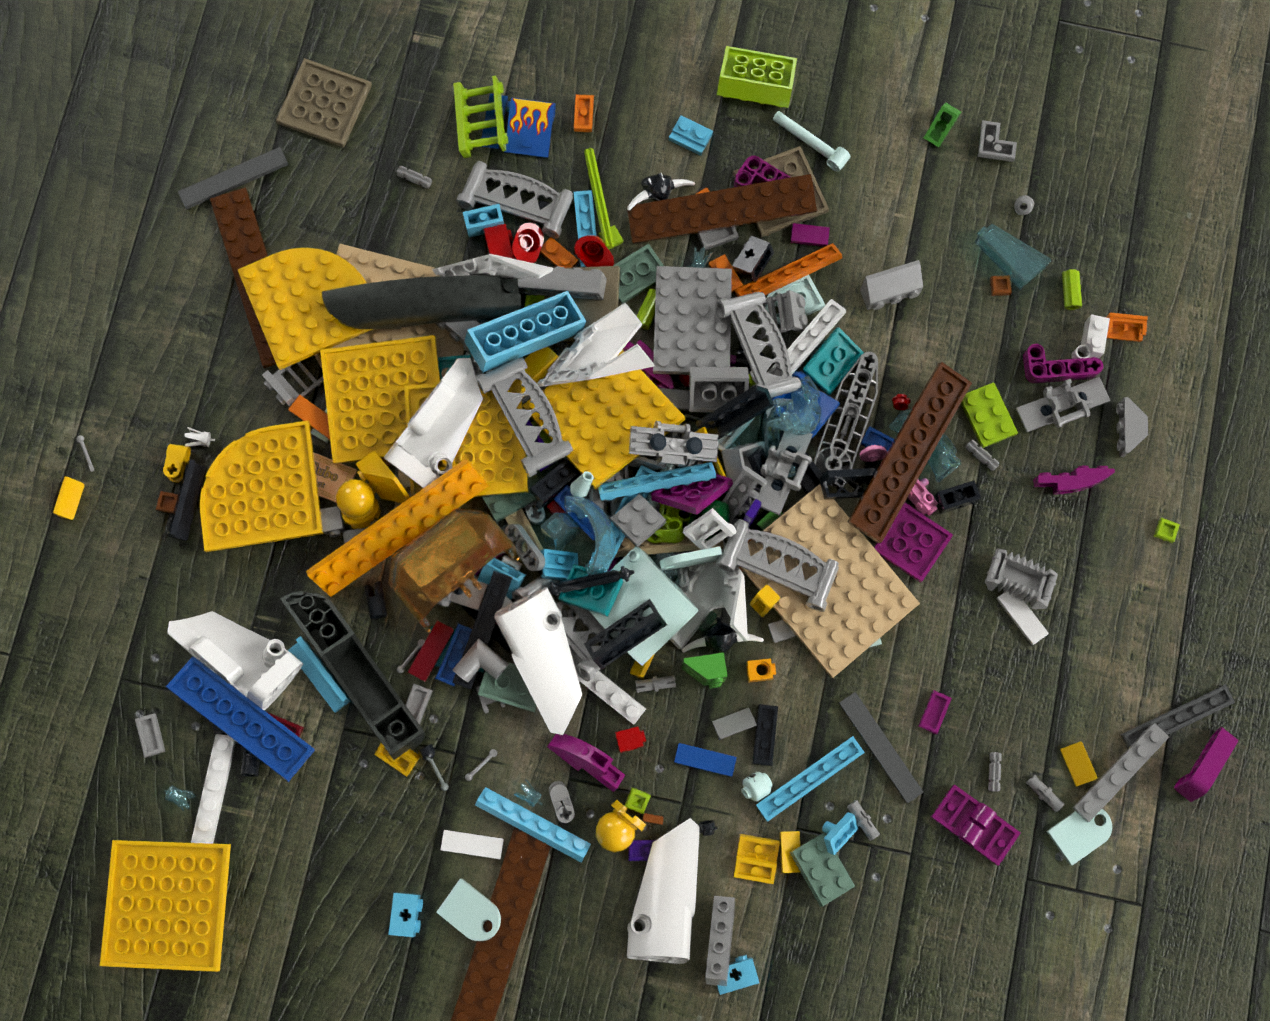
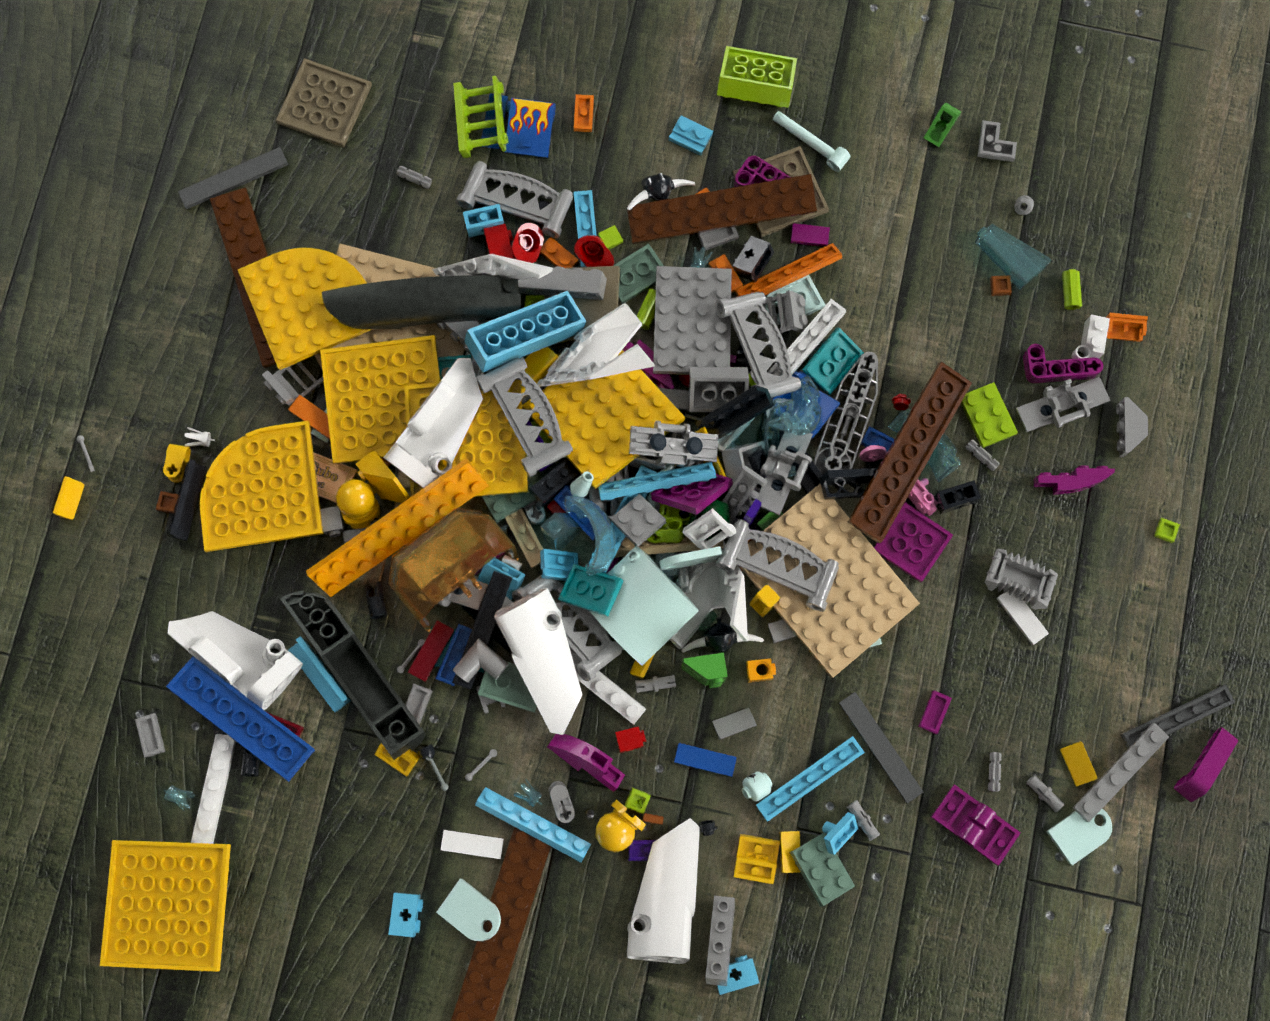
light grey beam [505,524,545,571] -> none
black wheel [548,566,635,597] -> none
lime axle [584,148,614,248] -> none
black fence [584,599,667,669] -> none
black tile [752,704,779,766] -> none
light grey slope [860,260,923,310] -> none

